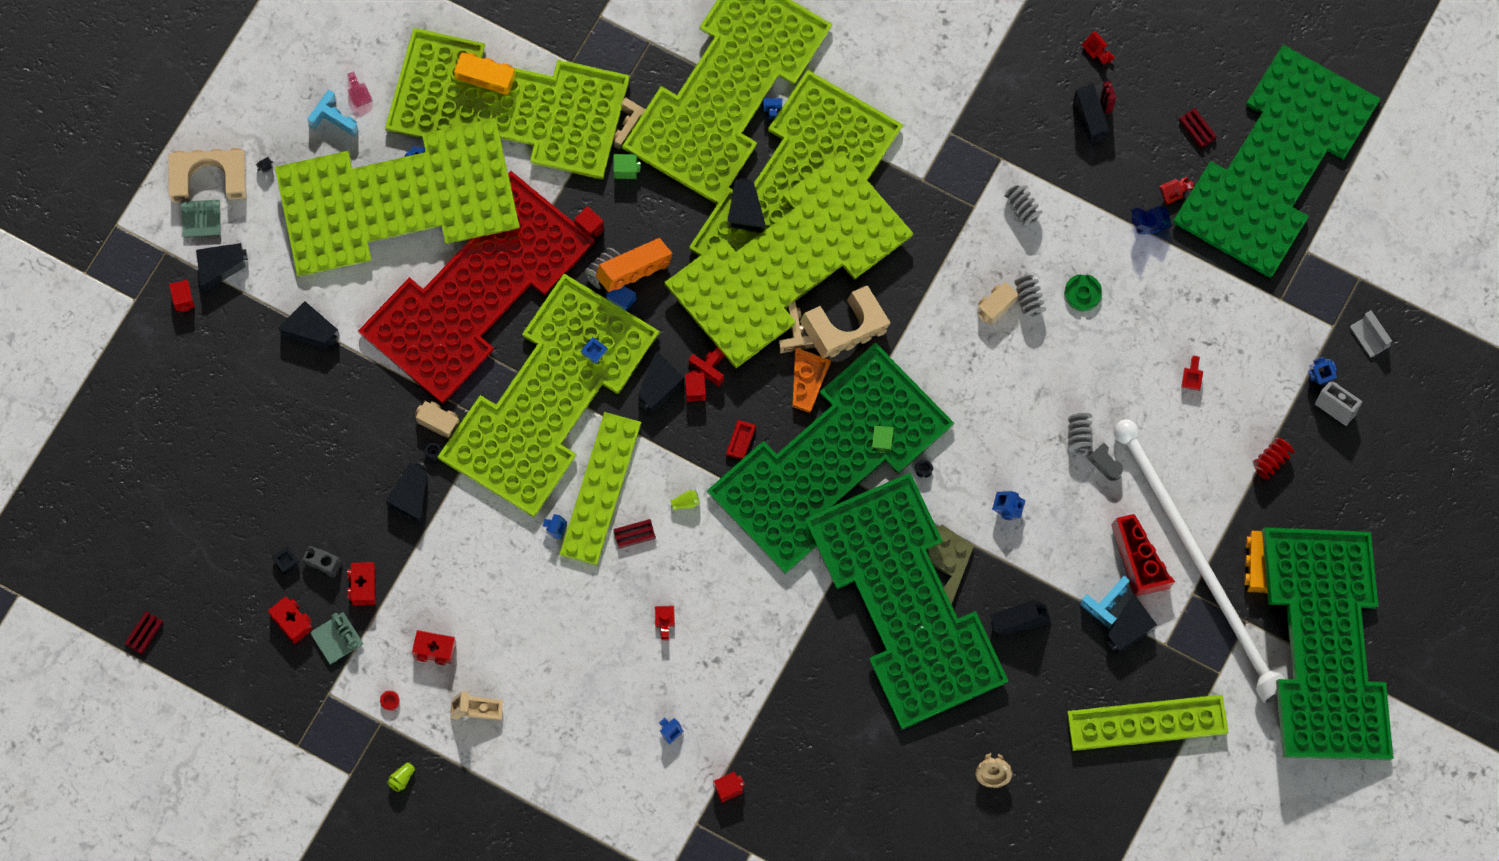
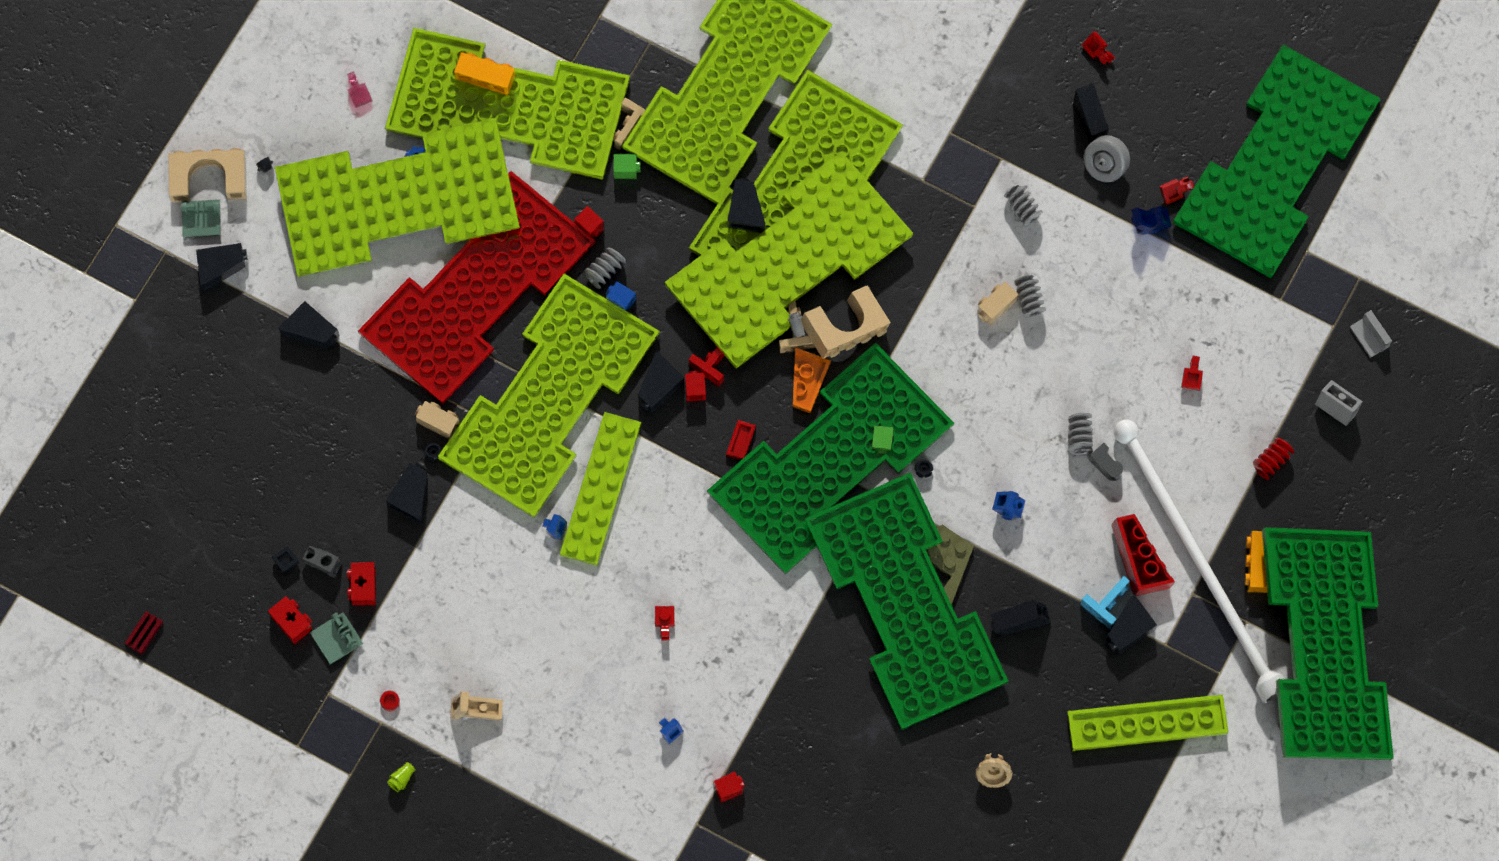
red brick [169,280,195,312] -> none
medium azure bracket [307,90,358,137] -> none
red brick [412,630,456,666] -> none
blue tile [581,337,608,364] -> none
orange brick [596,238,673,292] -> none
dark red tile [613,519,656,549] -> none
lime cone [670,489,700,511] -> none
blue tile [763,98,782,119] -> none
green tile [1064,274,1102,312] -> none
dark red tile [1100,81,1116,114] -> none
dark red tile [1179,108,1217,149] -> none
blue brick [1308,357,1337,386] -> none
none -> light grey pin [787,312,805,338]
none -> light grey wheel [1084,136,1130,182]

